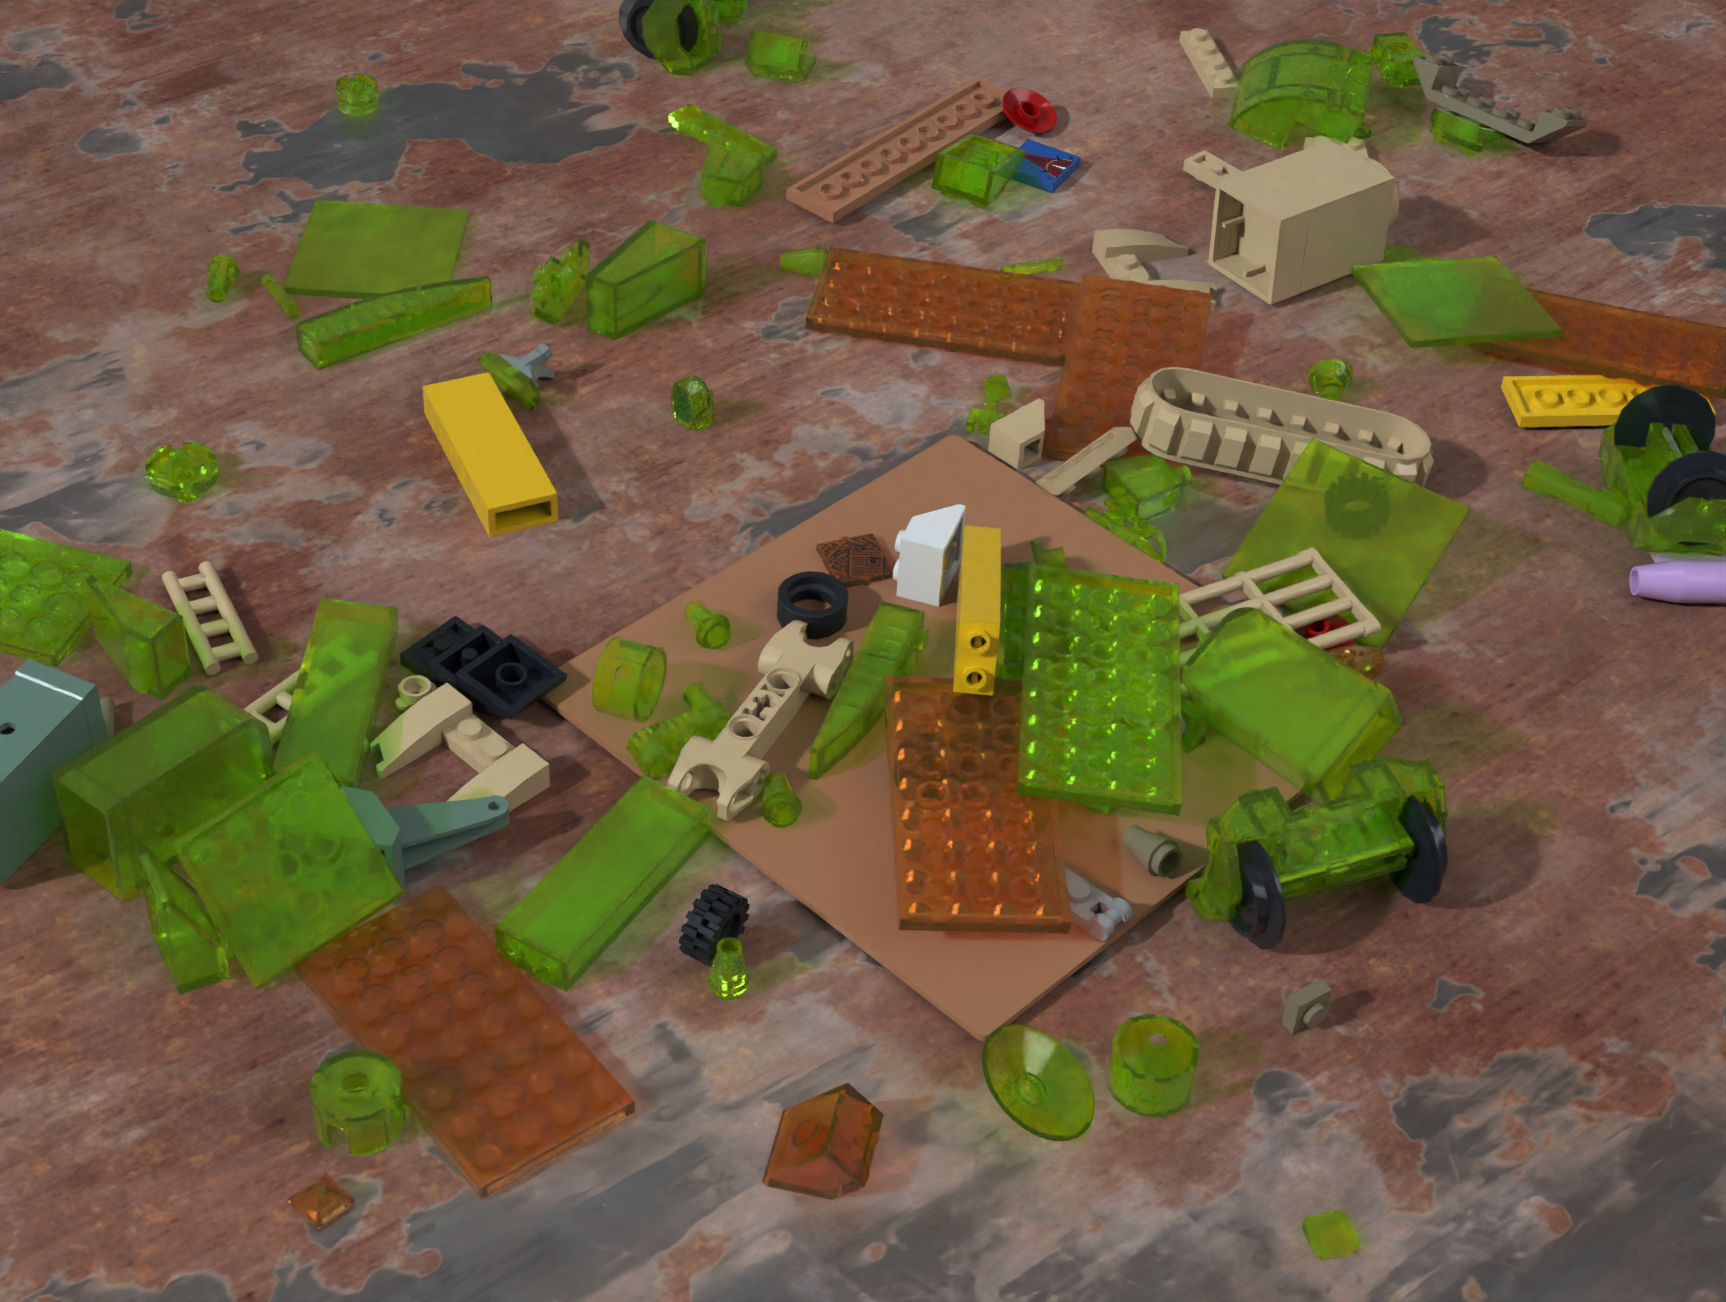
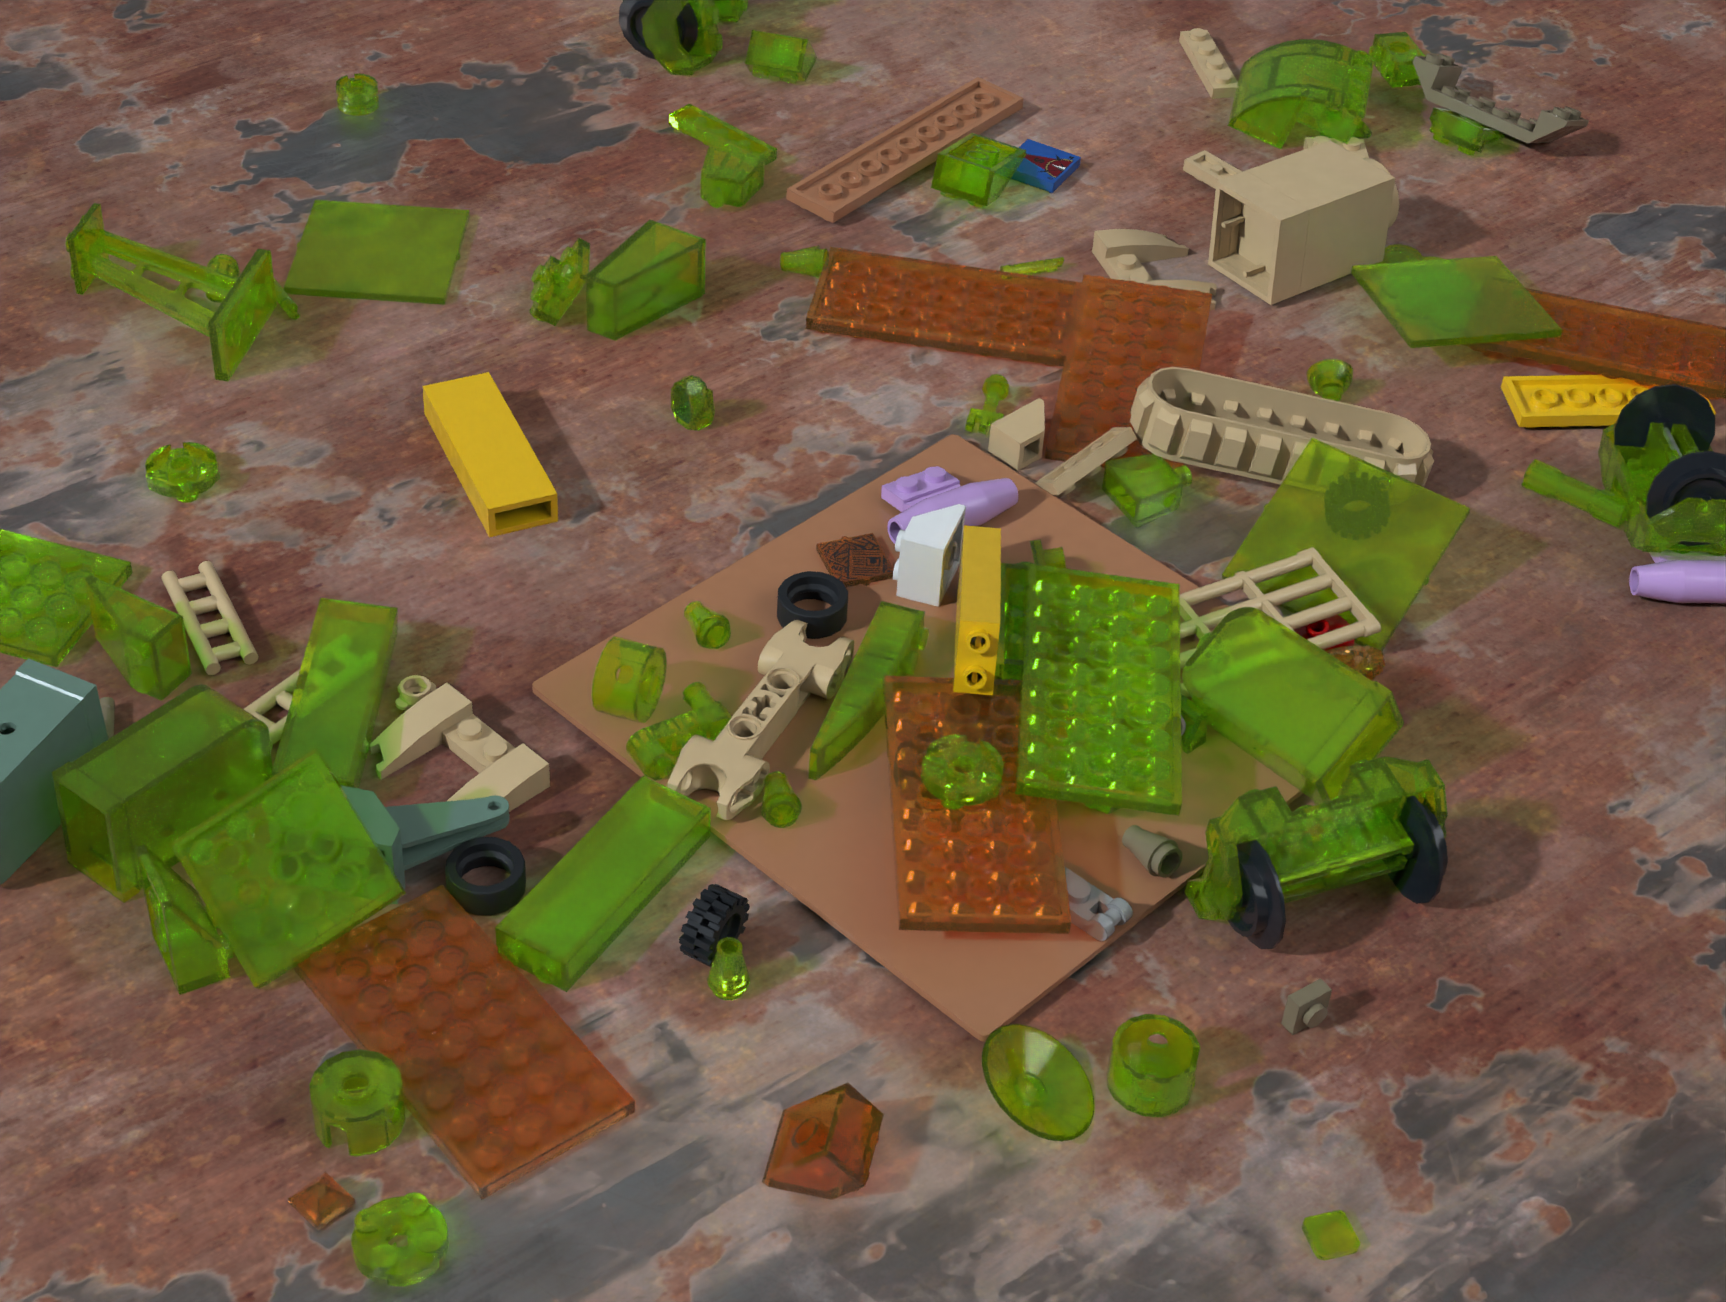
clear neon green slope [295,276,493,371] -> none
black slope [400,615,567,720] -> none
clear neon green piece [476,343,555,411] -> none
red dish [1002,88,1057,134] -> none
clear neon green piece [1085,498,1167,564] -> none
none -> clear neon green piece [66,203,277,381]
none -> clear neon green plate [351,1192,449,1287]
none -> black tyre [445,837,526,916]
none -> lavender plate [881,466,1018,544]
none -> clear neon green plate [921,734,1004,810]

